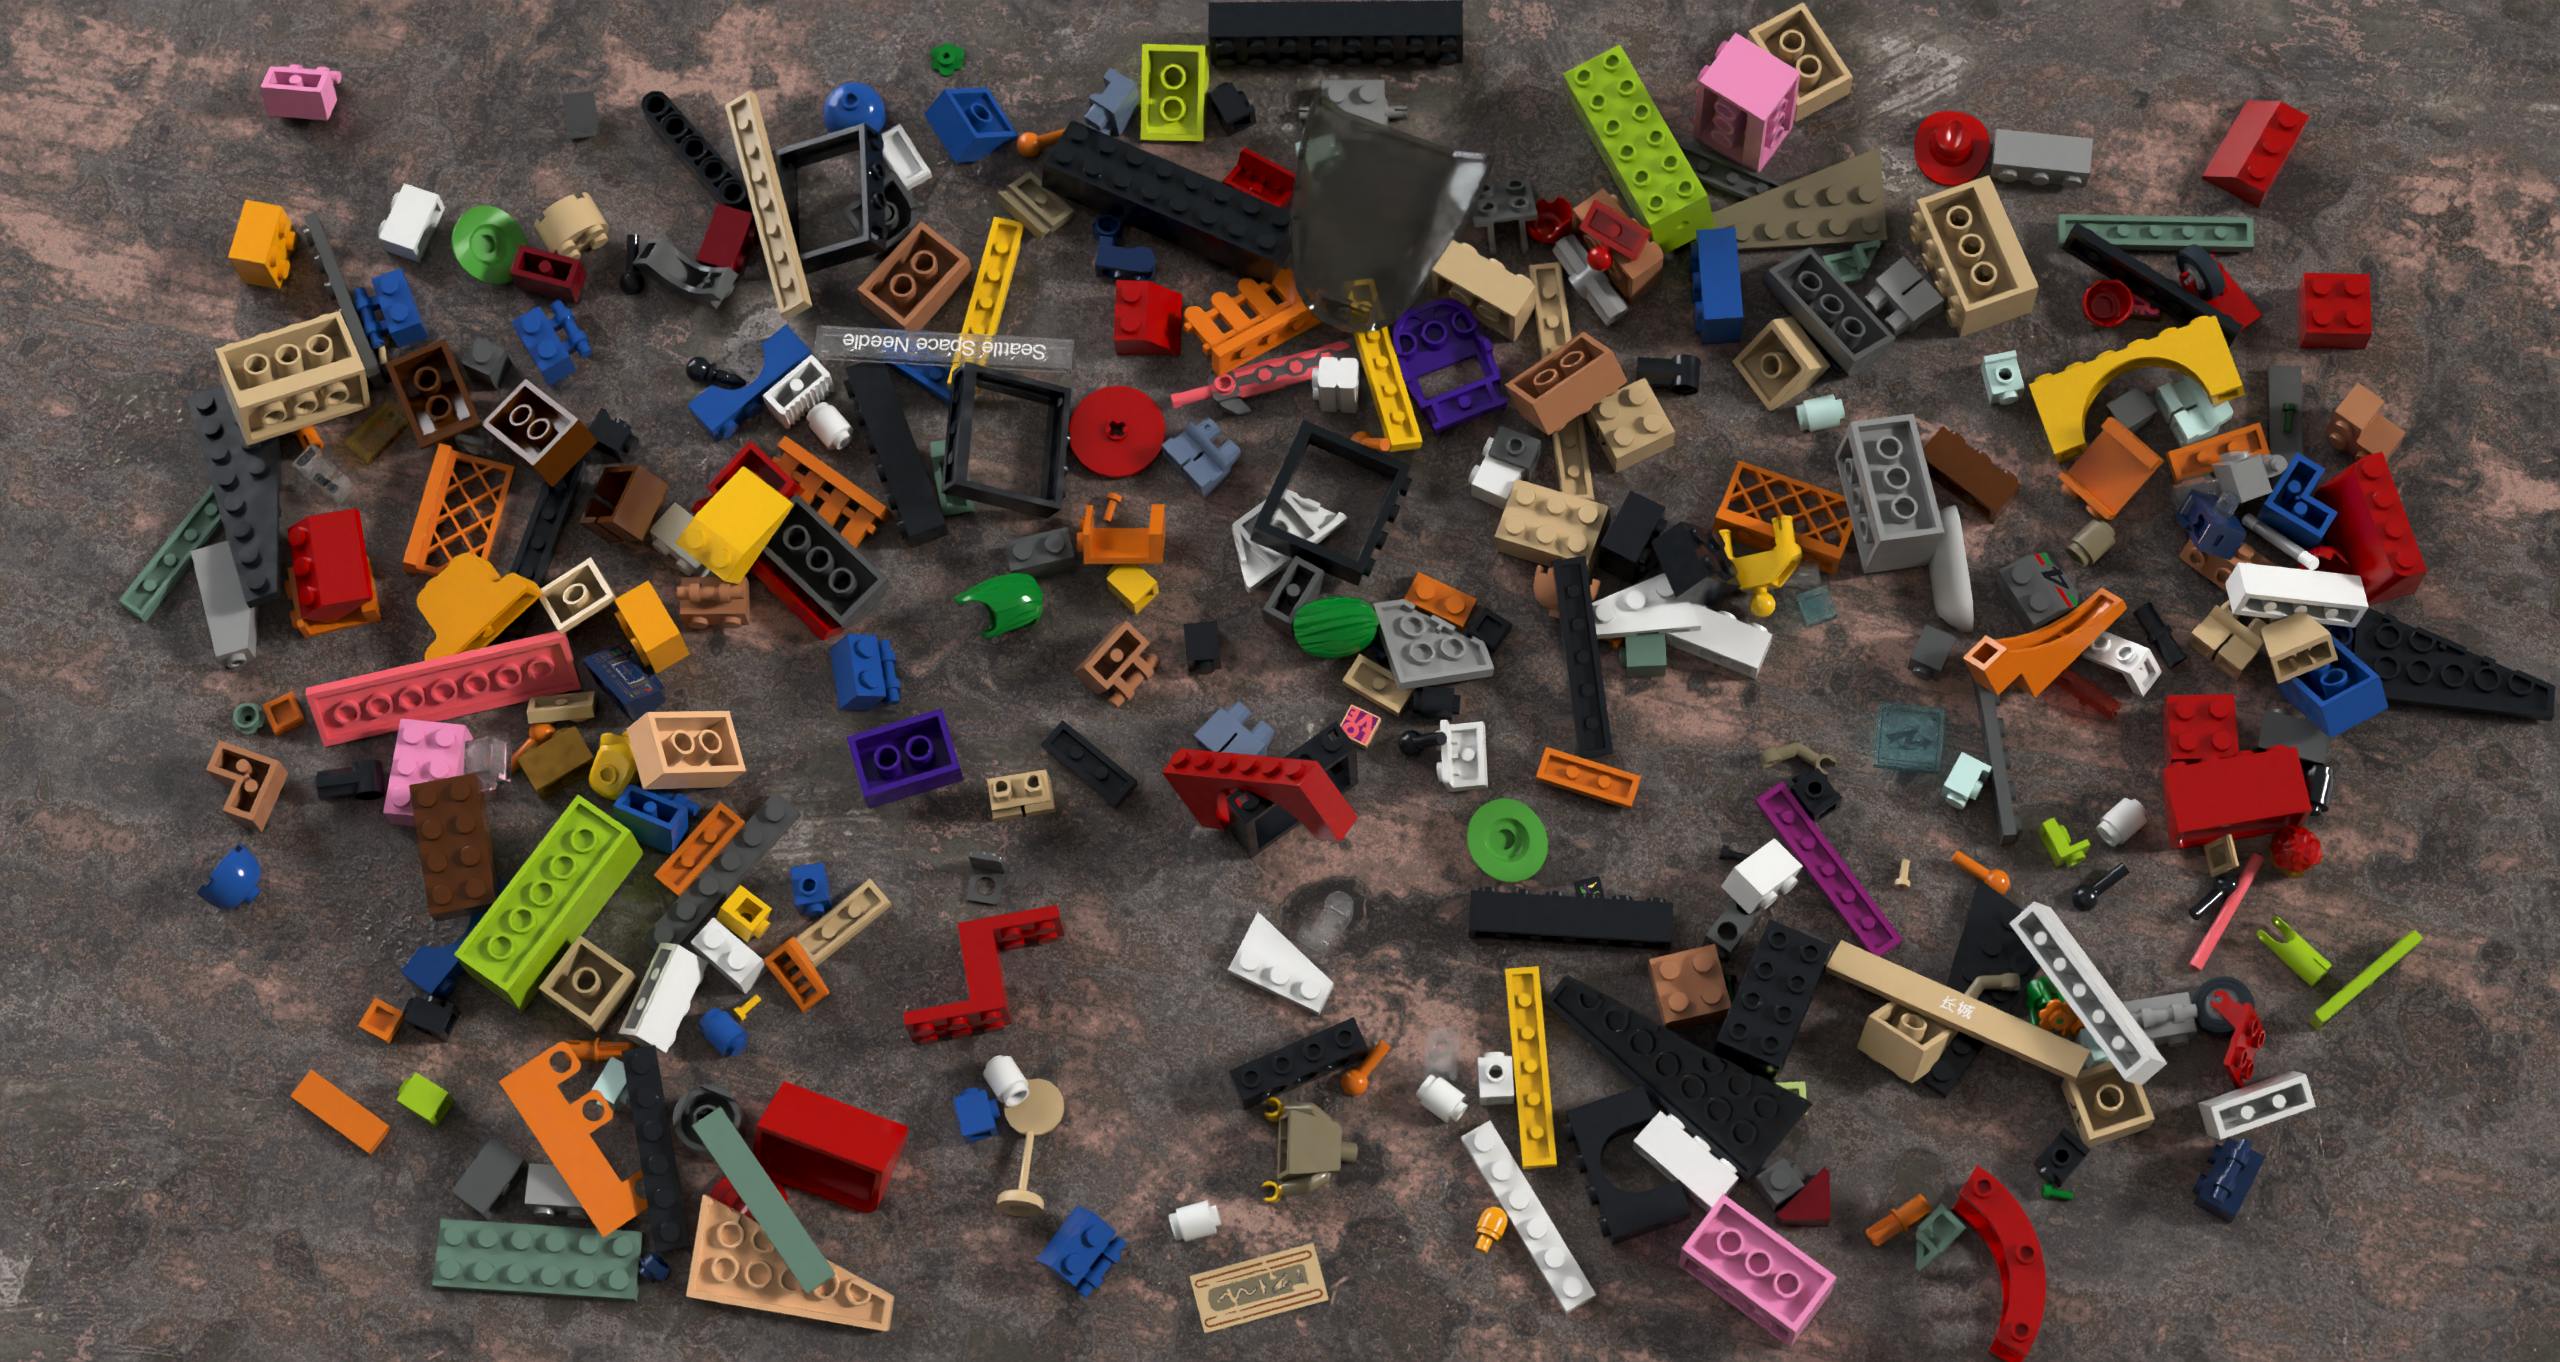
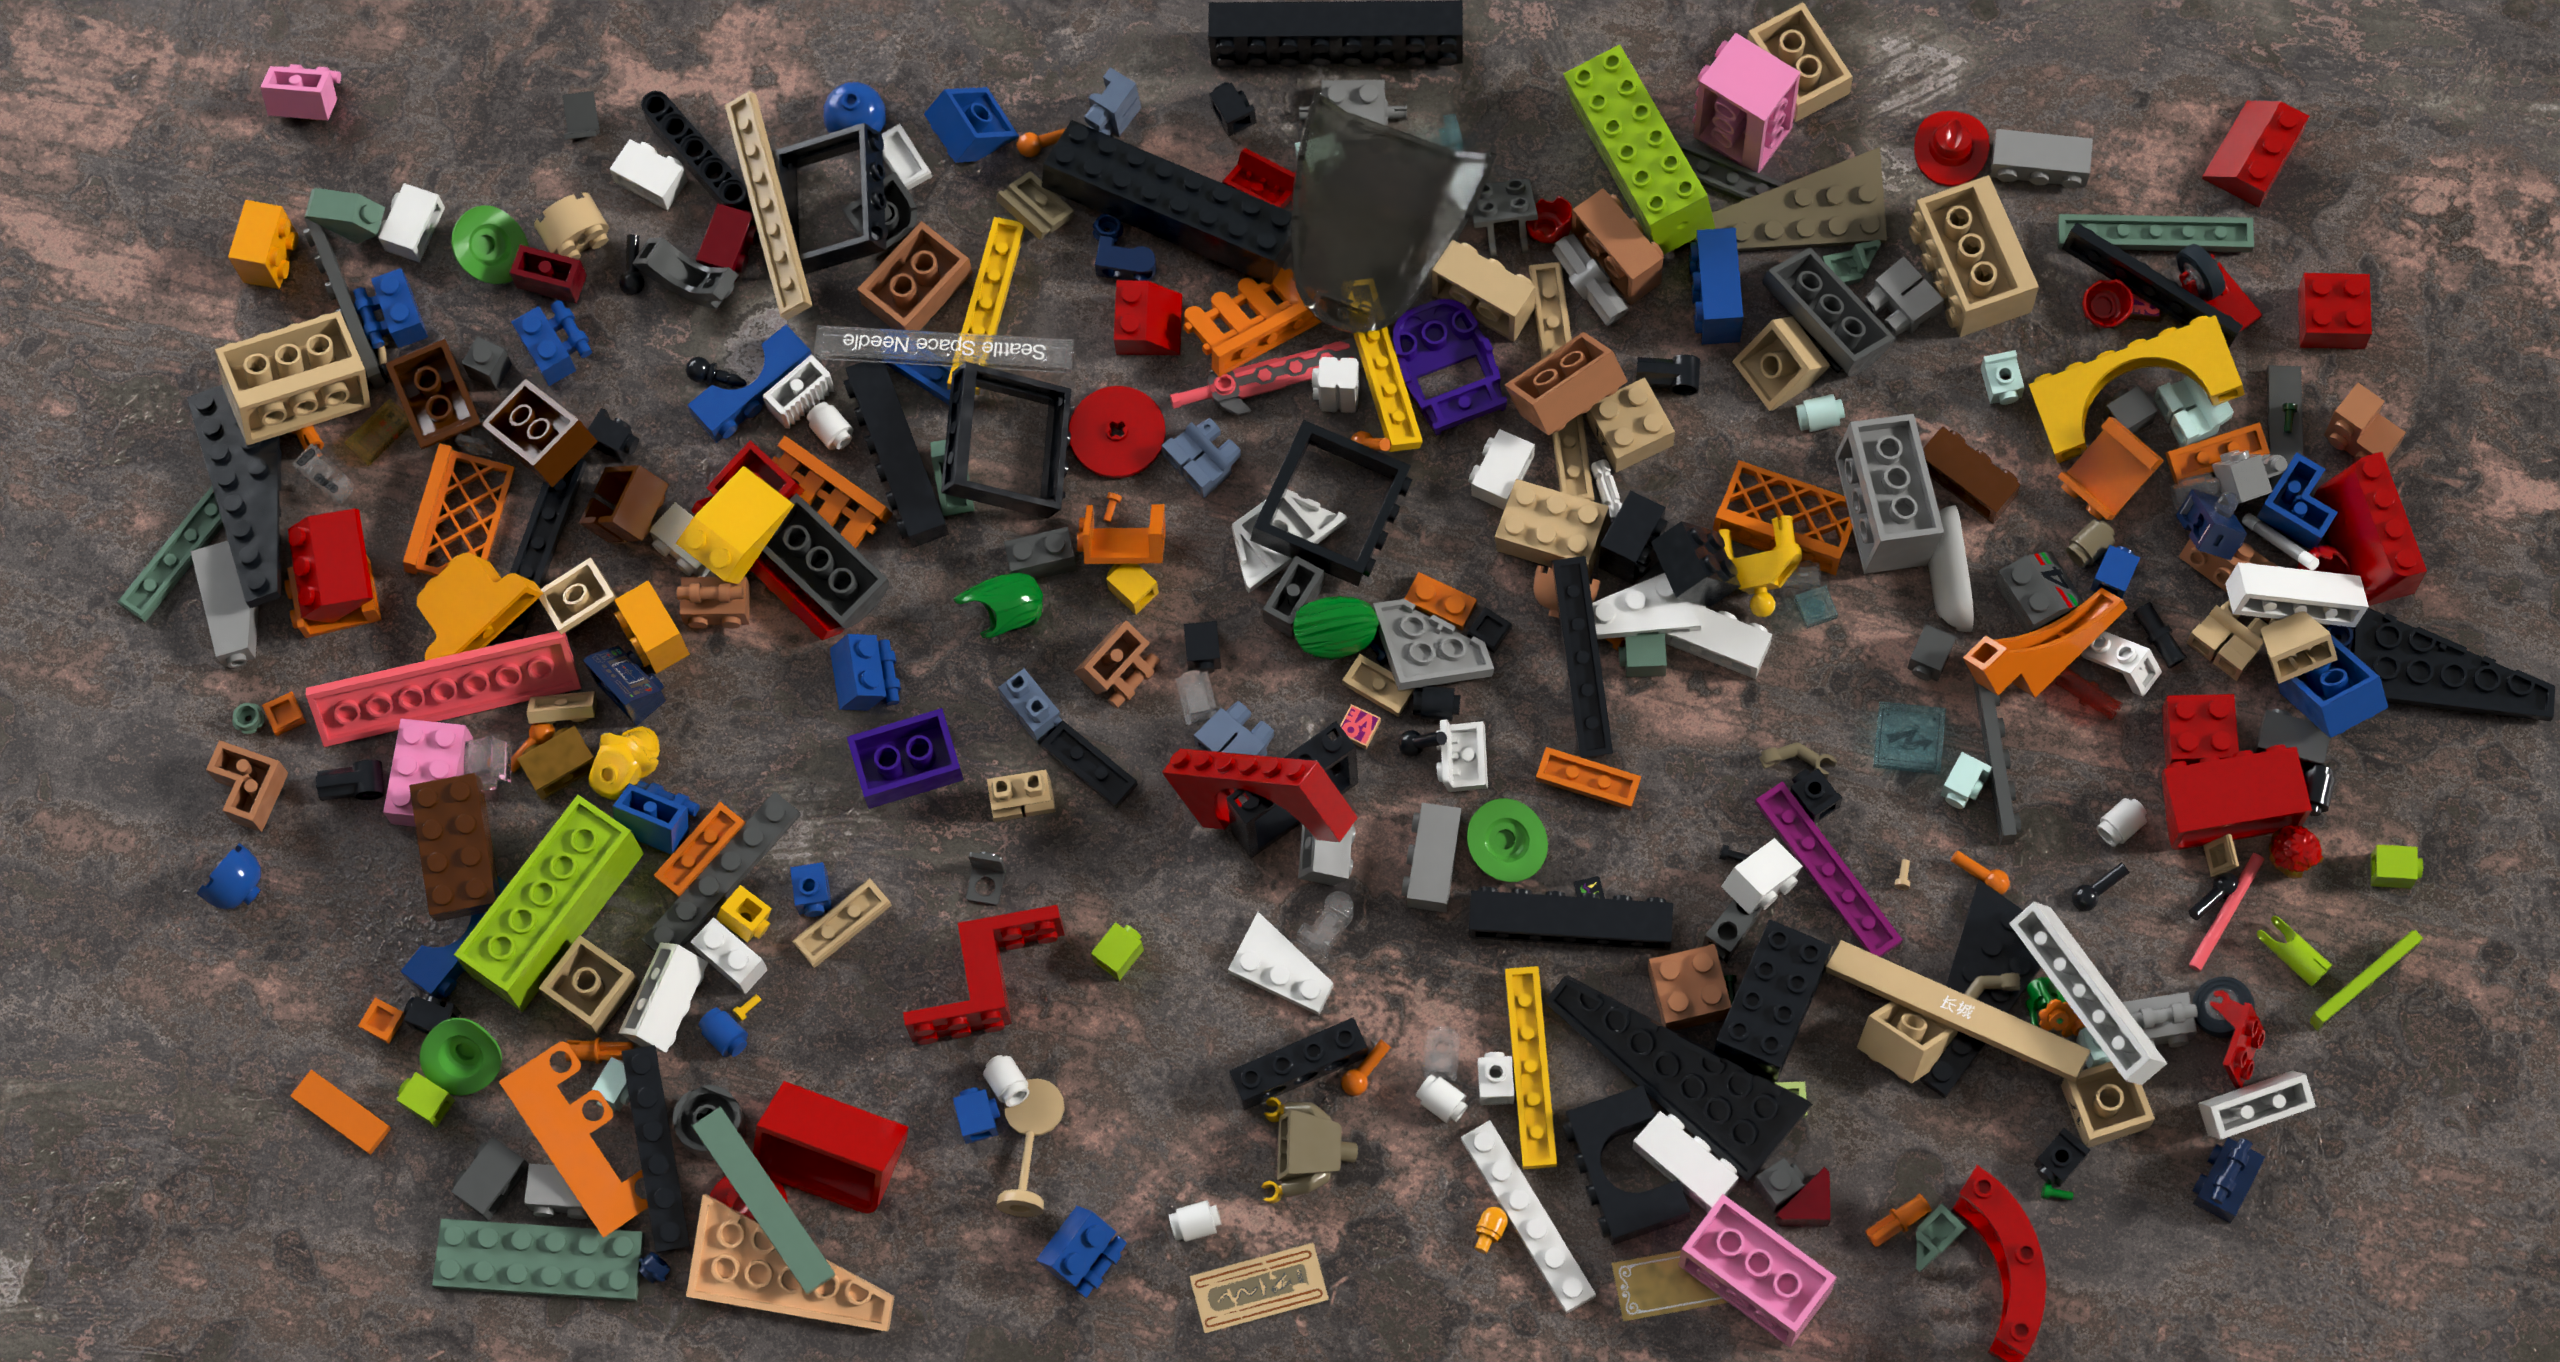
light nougat brick [627,711,746,789] -> none
orange slope [763,936,830,1013] -> none
green plant [930,42,965,77] -> none
neon yellow slope [1141,44,1210,141] -> none
dark grey bracket [1488,426,1541,482] -> none
red plate [1579,200,1652,272] -> none
lime bracket [2038,818,2091,867] -> none
none -> sand green slope [304,188,385,244]
none -> bright green hat [420,1018,502,1095]
none -> white brick [609,139,688,211]
none -> sand blue hips [998,668,1062,745]
none -> lime brick [1091,922,1144,981]
none -> clear brick [1176,670,1217,725]
none -> light grey brick [1298,824,1355,886]
none -> light grey brick [1401,803,1461,913]
none -> clear light blue plate [1438,113,1463,157]
none -> white axle [1591,459,1622,522]
none -> pearl gold sticker [1612,1251,1728,1322]
none -> blue brick [2090,545,2140,599]
none -> lime brick [2371,844,2423,889]

